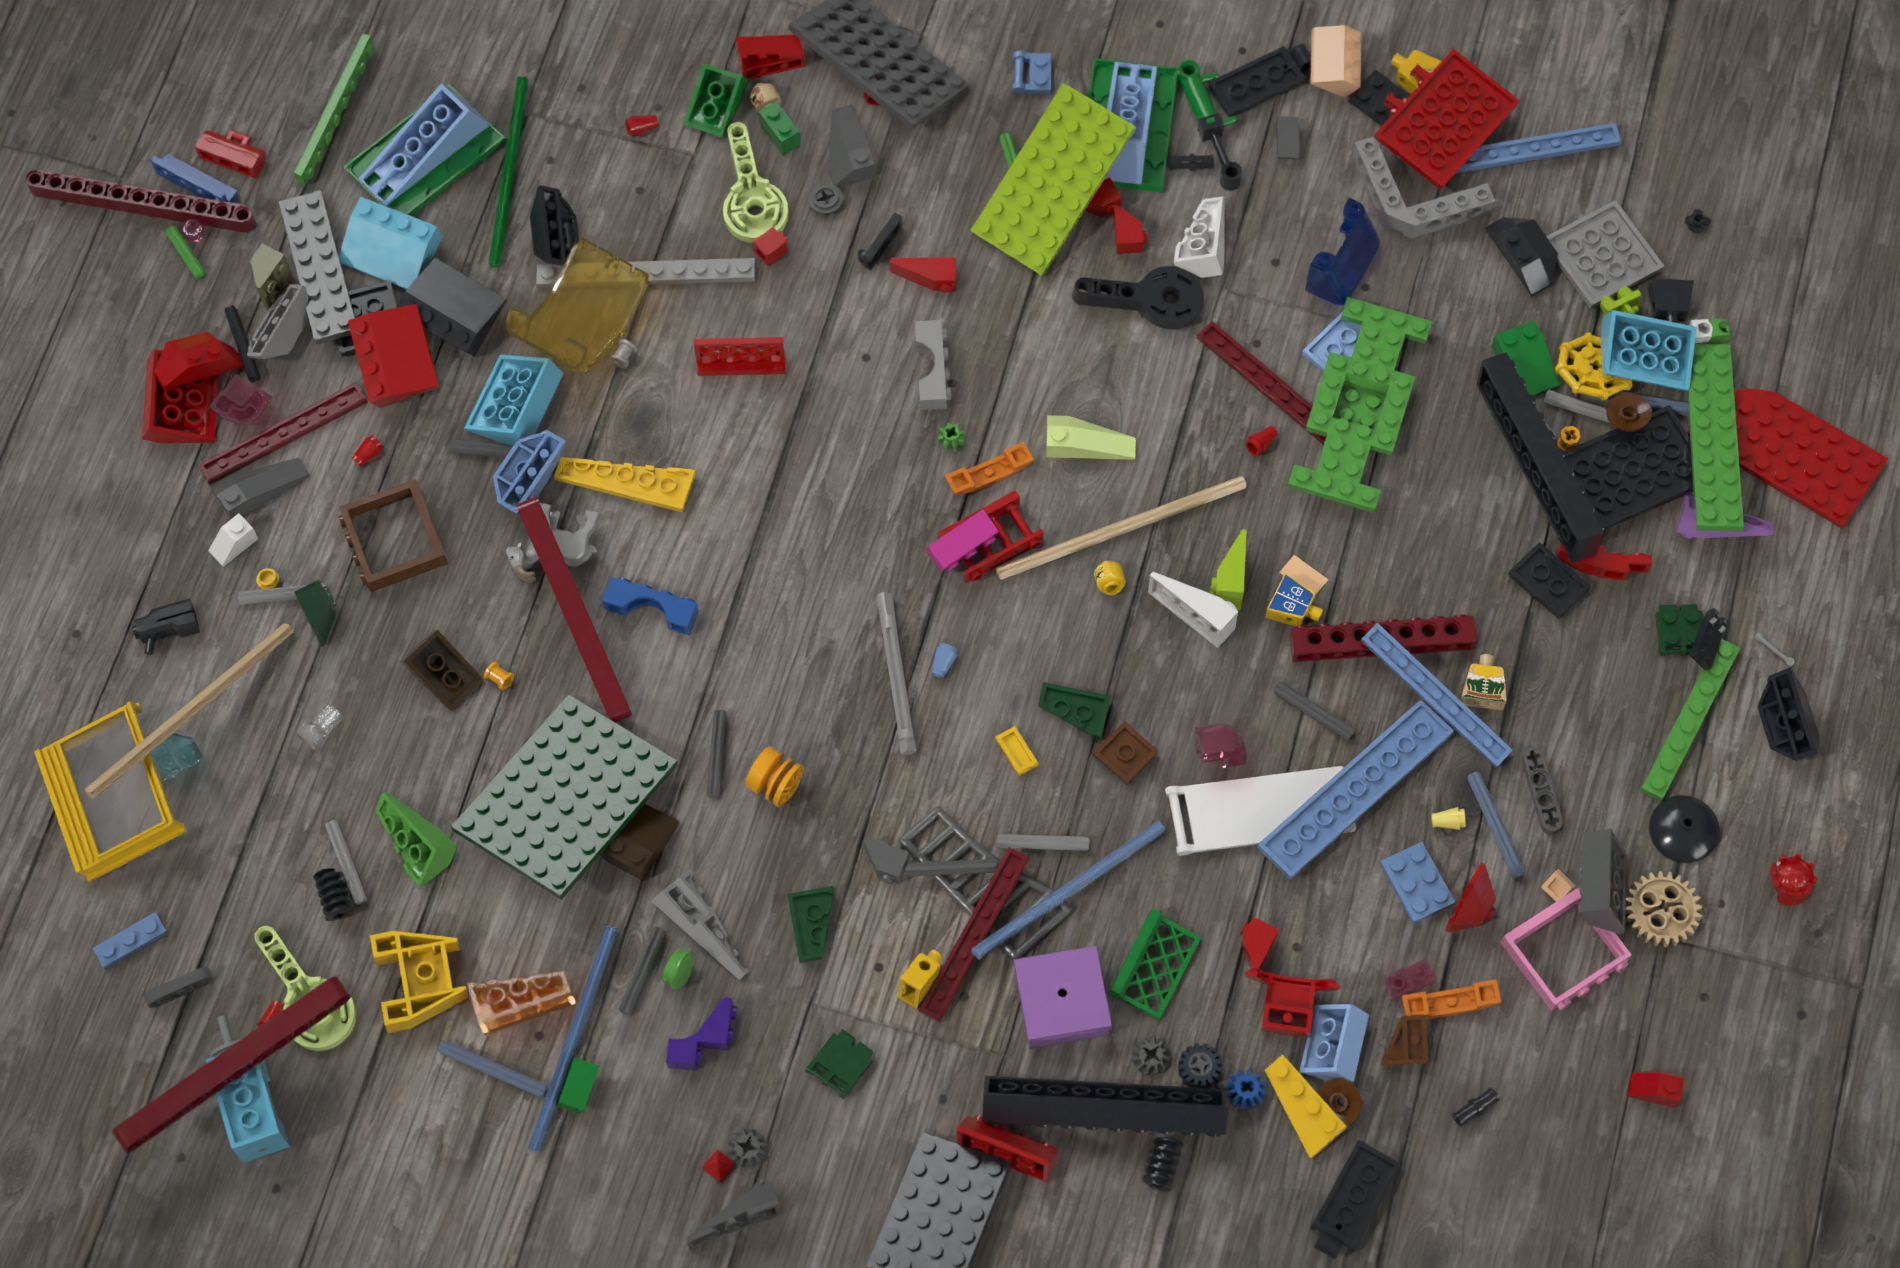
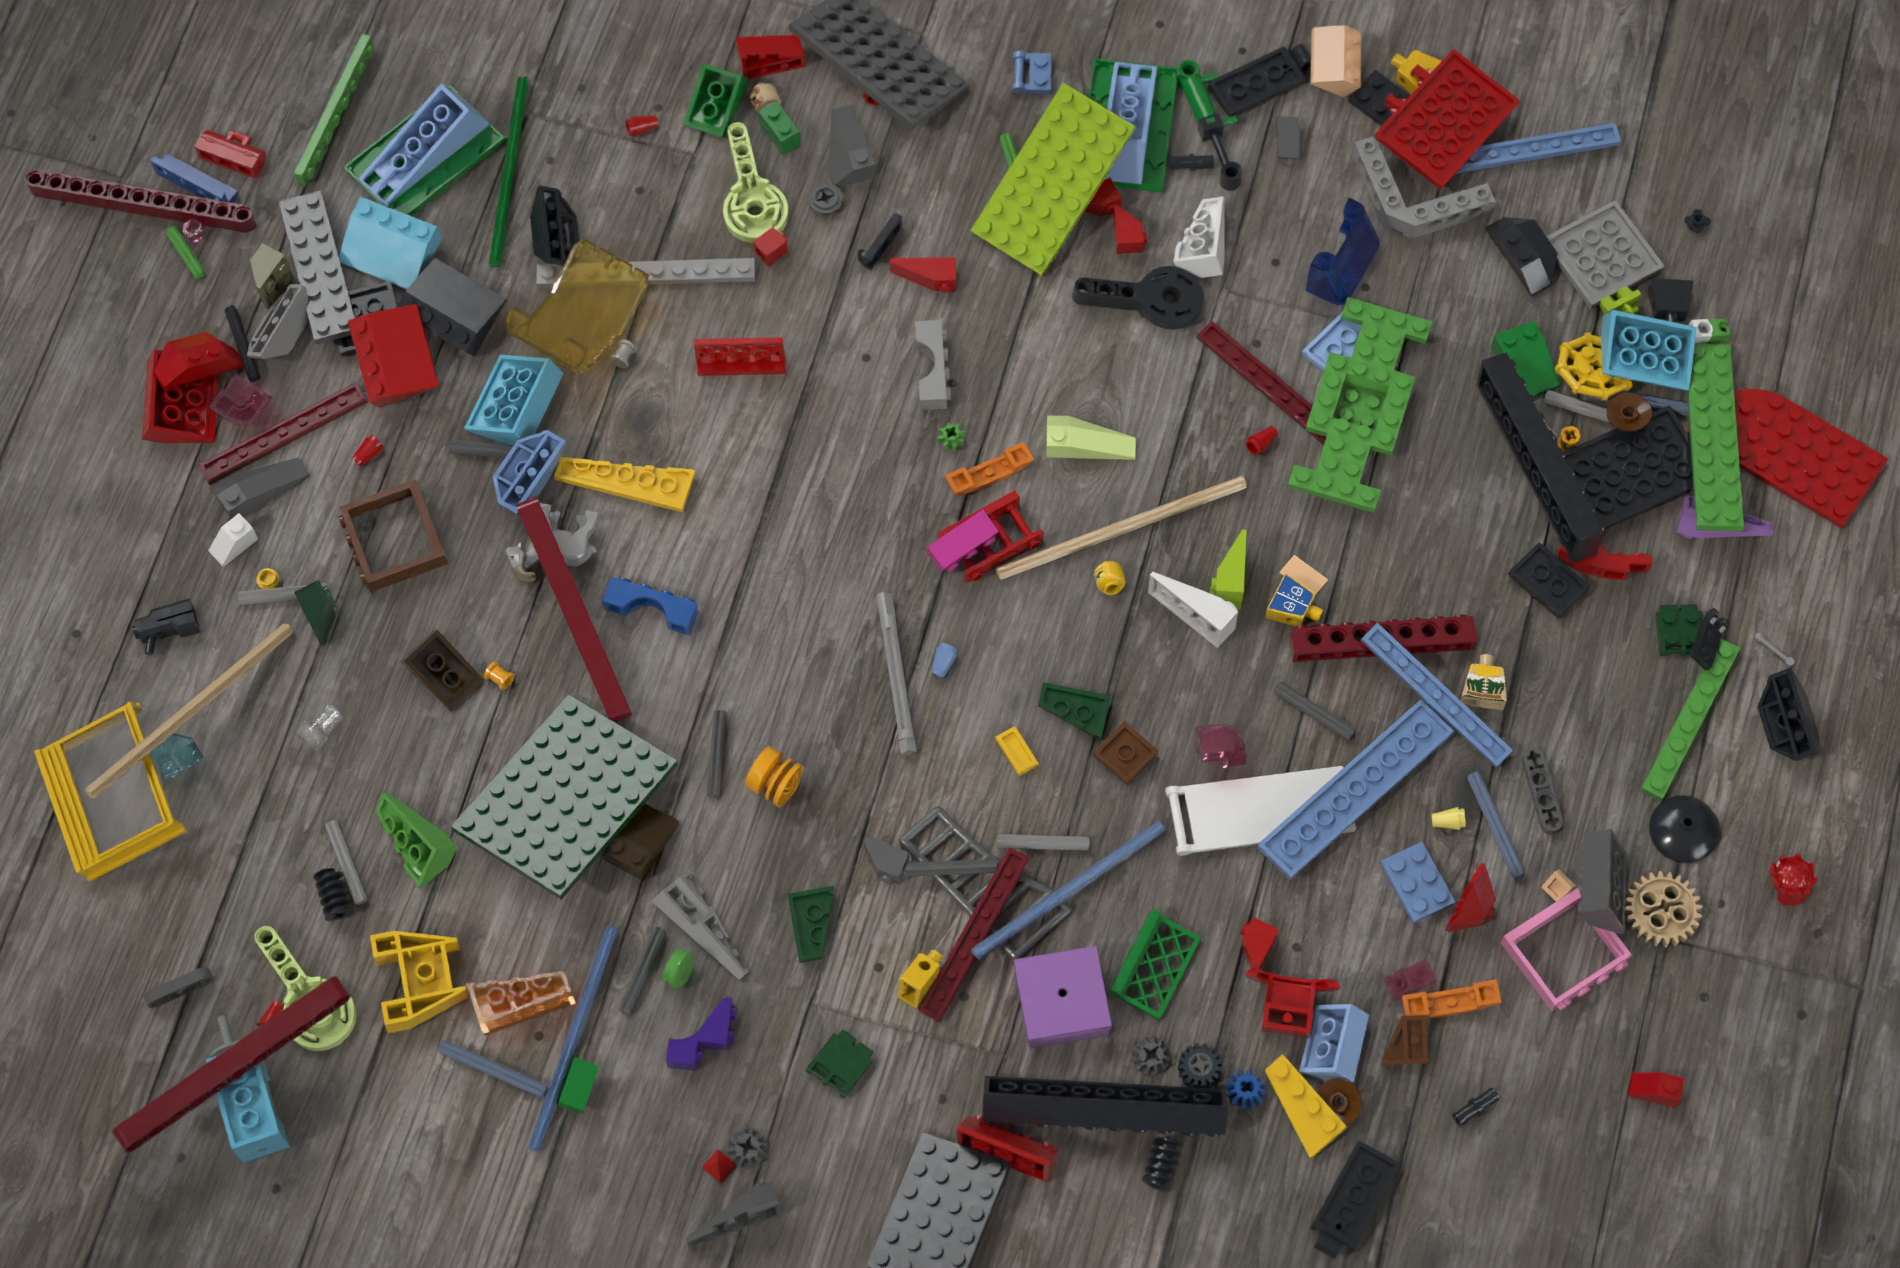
medium blue plate [92,912,168,970] -> none

